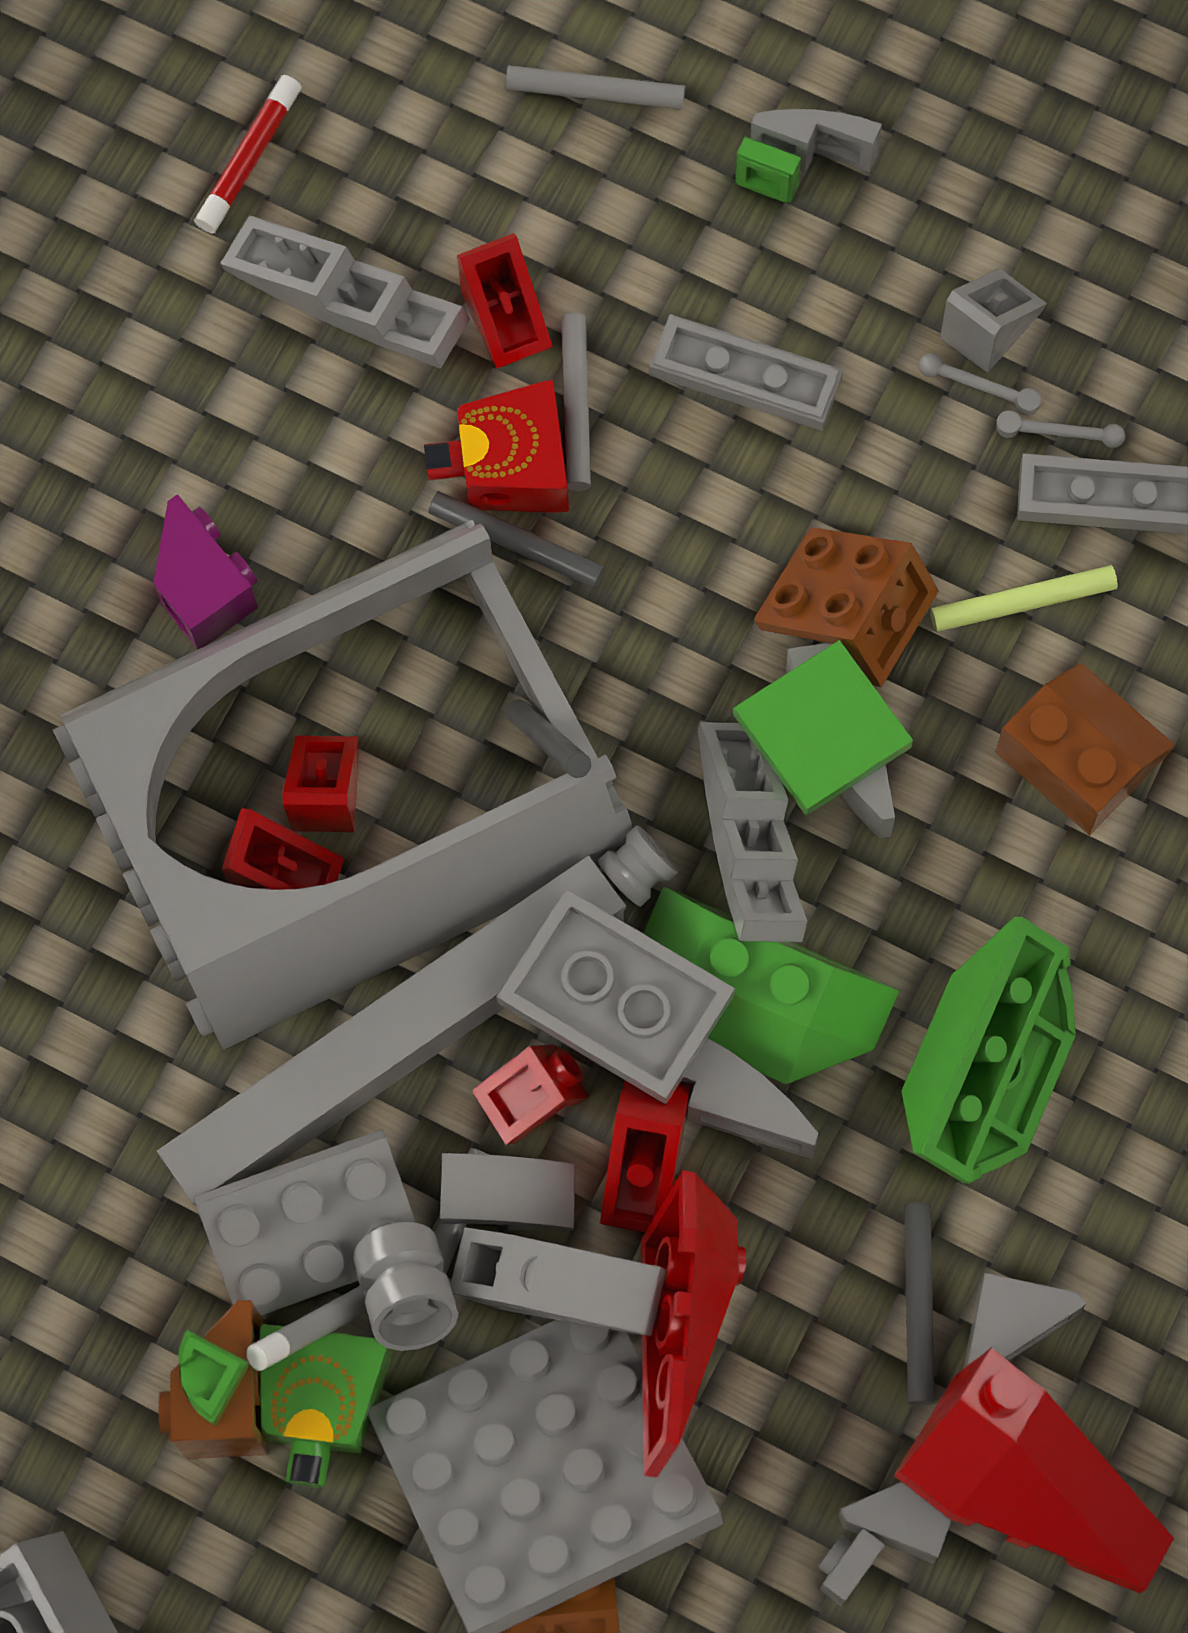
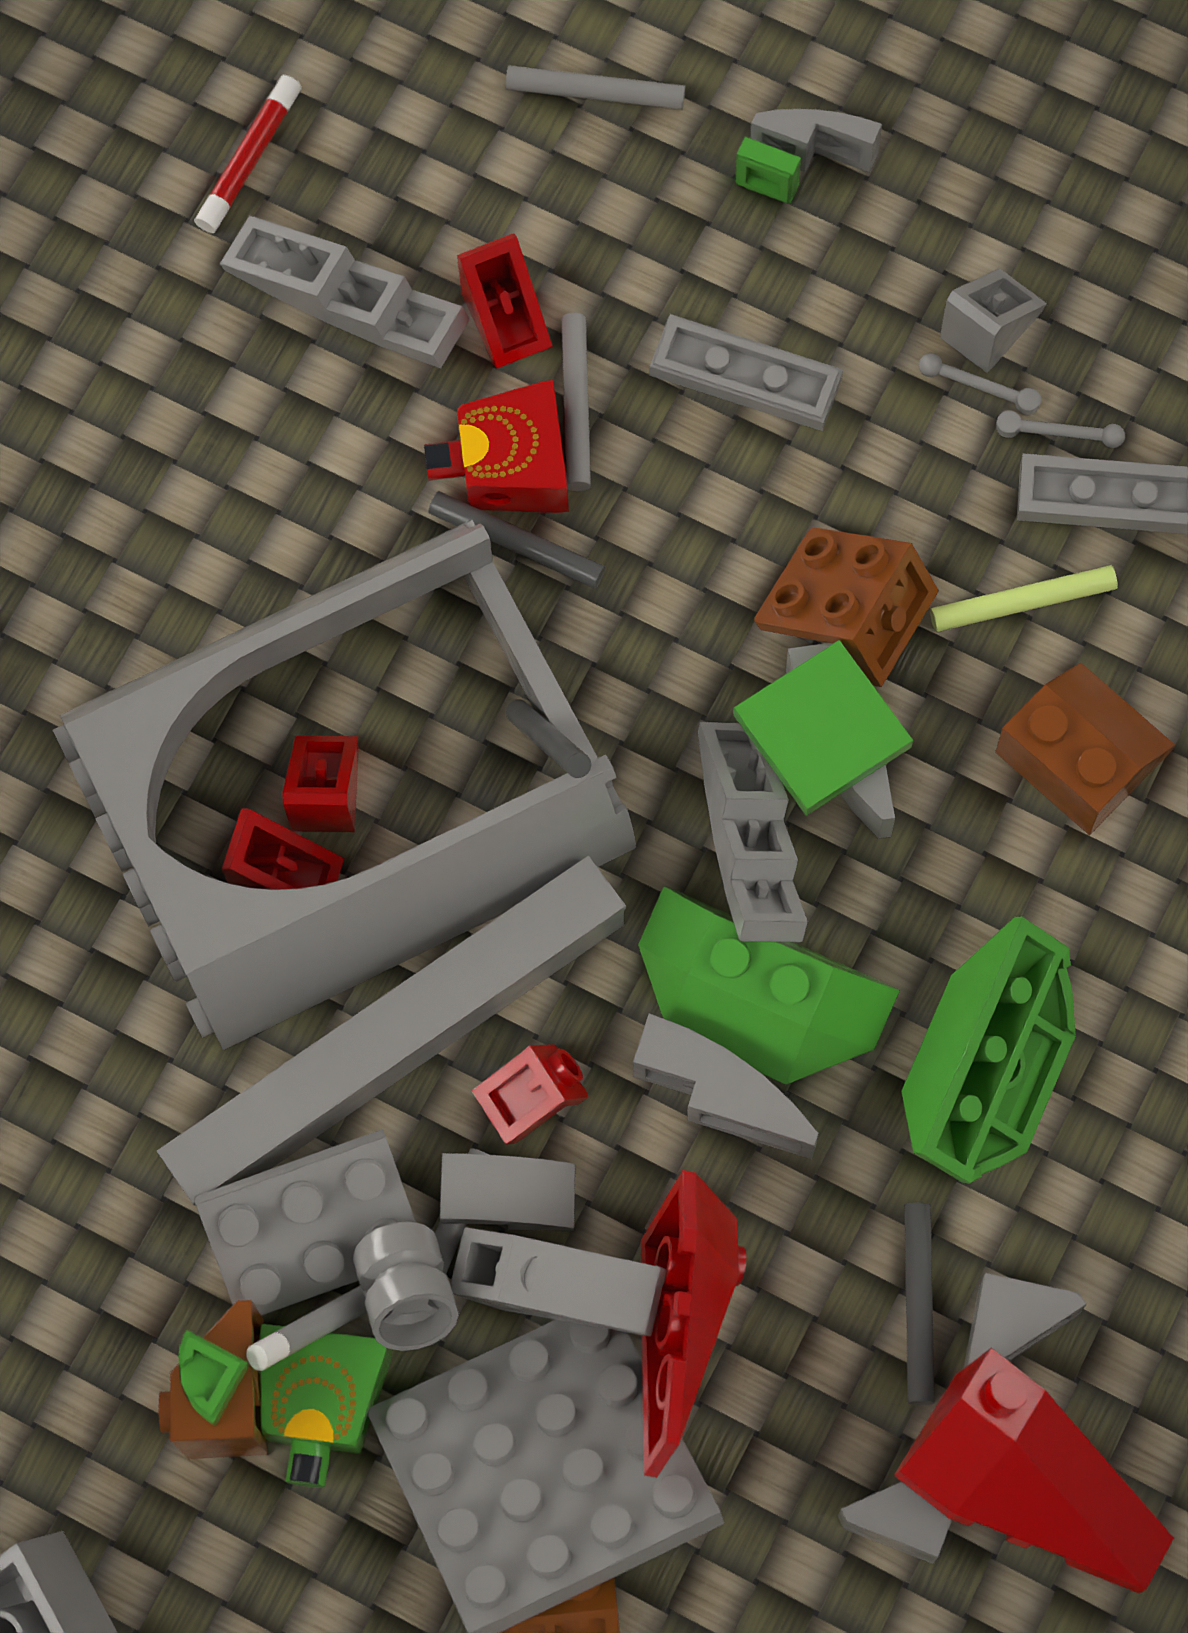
magenta slope [153,494,258,650] -> none
light grey plate [497,888,735,1104] -> none
light grey wheel [598,825,679,907] -> none
red slope [600,1080,691,1232] -> none
light grey plate [818,1529,885,1607] -> none

